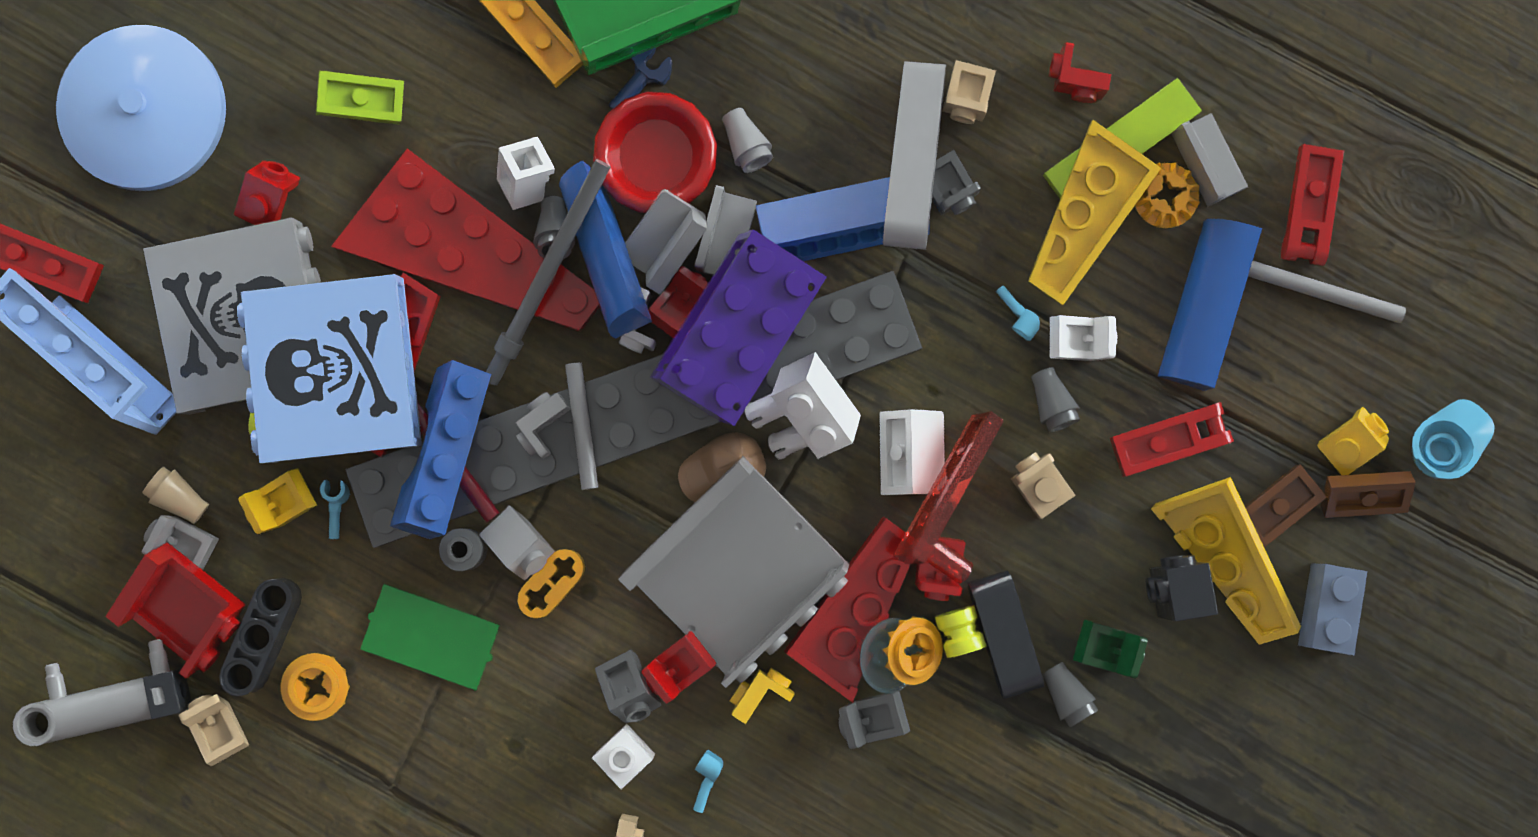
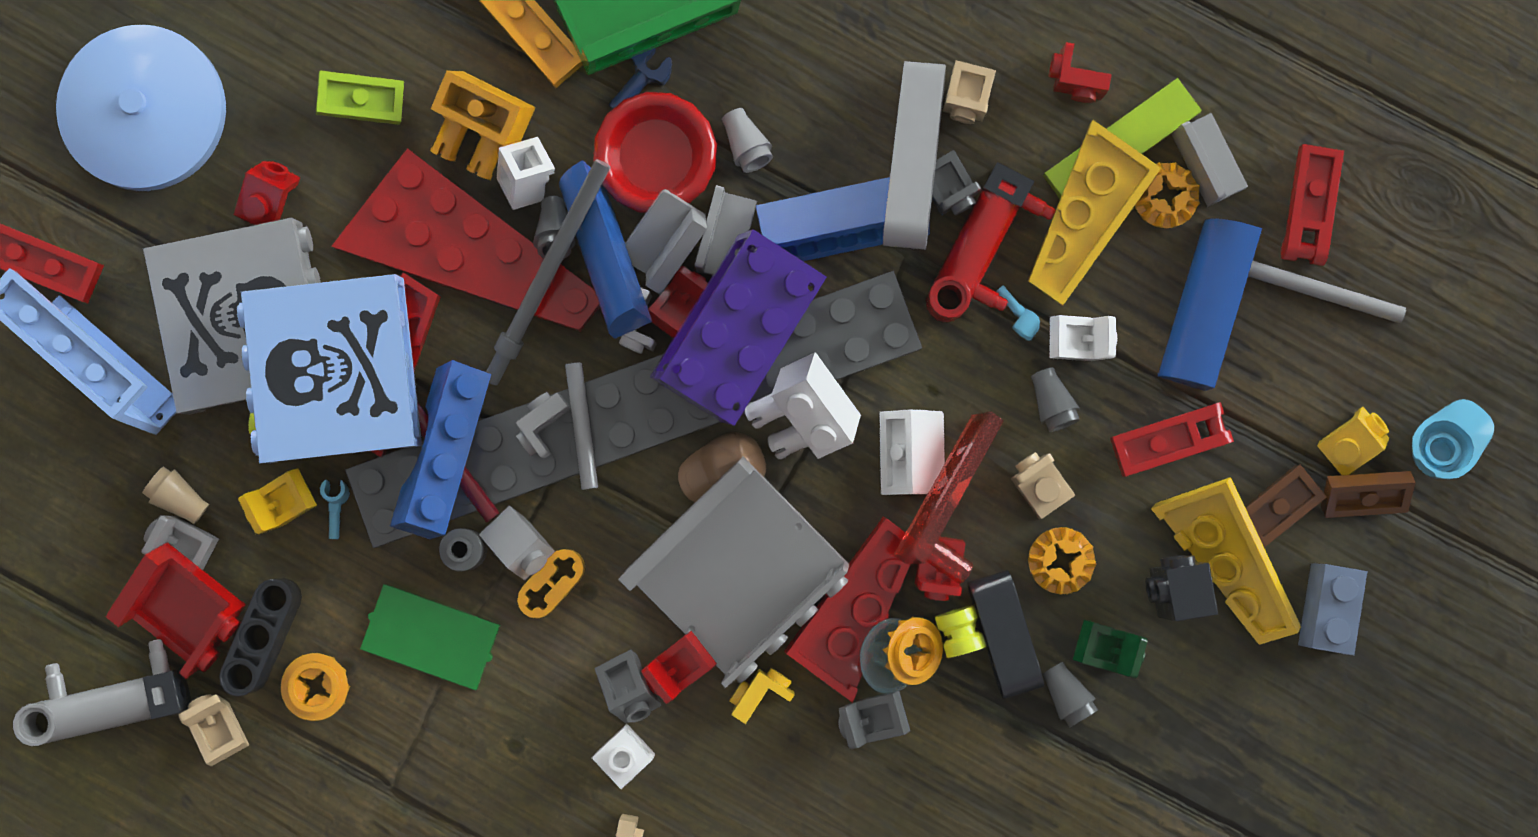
medium azure hand [693,750,723,813] -> none
none -> light orange brick [430,71,536,180]
none -> red piece [926,162,1056,322]
none -> light orange gear [1028,527,1096,594]

